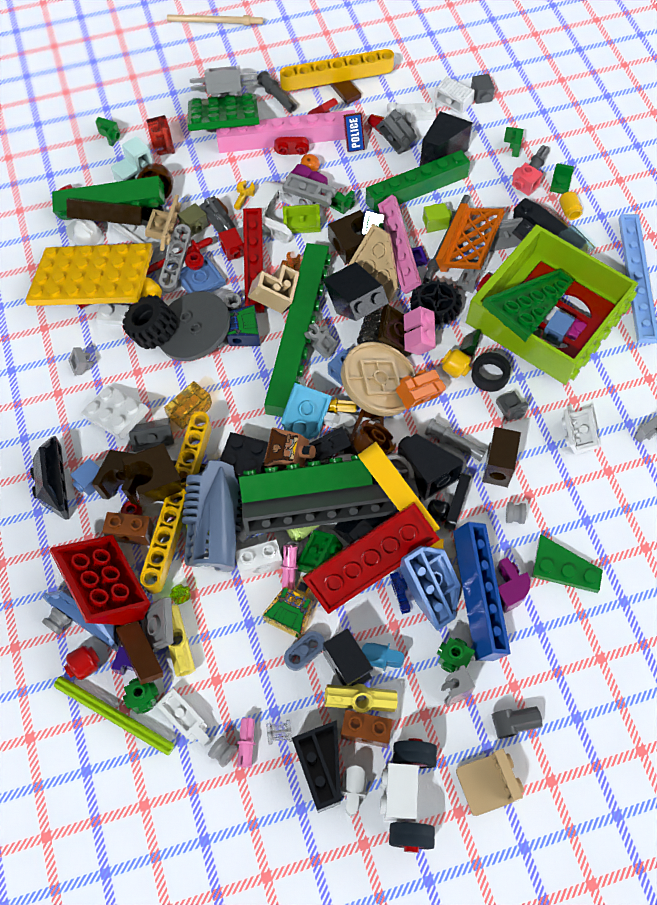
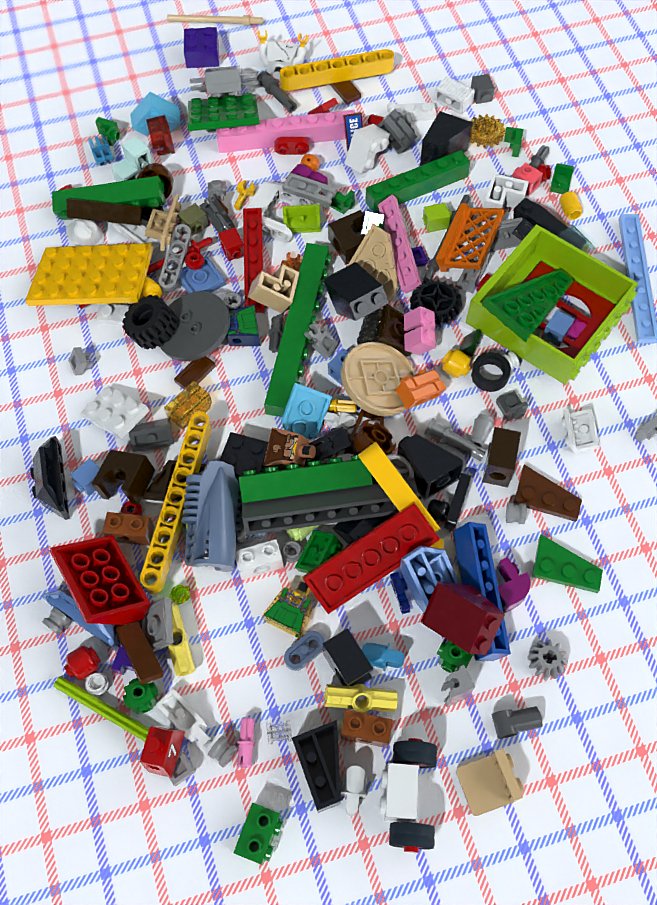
dark brown piece [122,443,181,507] -> none
bright pink axle [281,545,298,590] -> none
none -> white plate [85,672,109,696]
none -> dark azure arm [88,134,114,166]
none -> medium azure brick [130,92,181,136]
none -> red torso [140,726,185,778]
none -> light grey plate [169,750,196,786]
none -> reddish brown tile [174,356,216,393]
none -> dark purple brick [184,27,219,68]
none -> light grey plate [208,180,226,201]
none -> green brick [233,802,284,865]
none -> white torso [257,30,309,79]
none -> dark grey axle [268,316,284,353]
none -> white brick [344,124,390,173]
none -> dark red slope [421,582,505,655]
none -> clear yellow gear [470,114,505,148]
none -> light grey cone [471,414,494,447]
none -> white brick [483,173,529,218]
none -> white bush [502,351,519,371]
none -> reddish brown wing [514,464,582,522]
none -> light grey gear [527,639,568,680]
none -> red plate [537,163,551,182]

